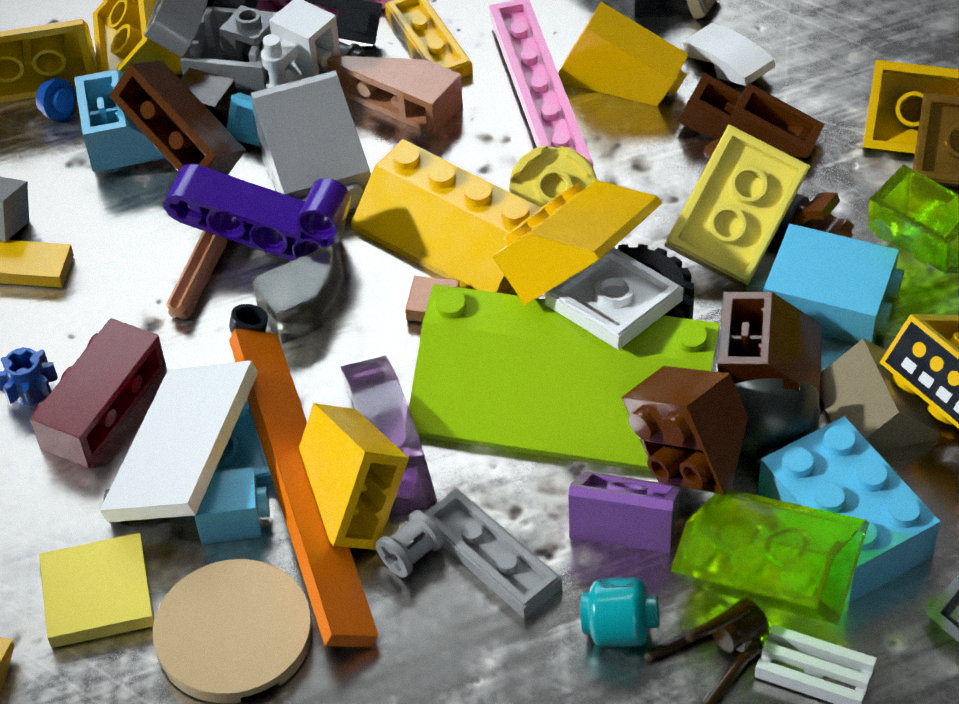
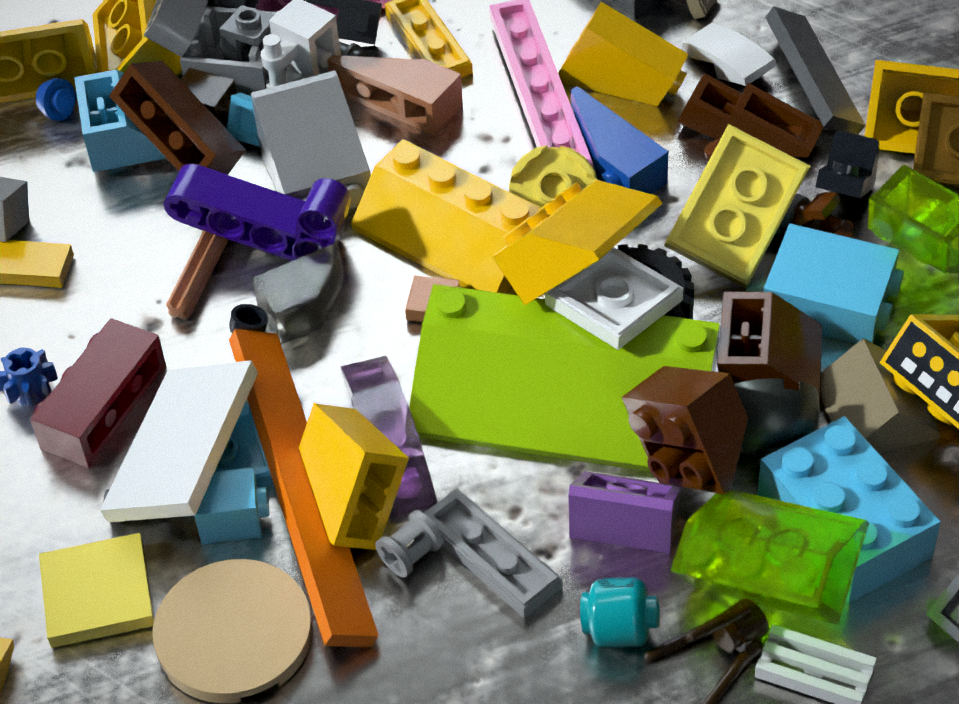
none -> slope [571,86,669,194]
none -> dark grey tile [766,6,866,135]
none -> black slope [815,131,880,198]

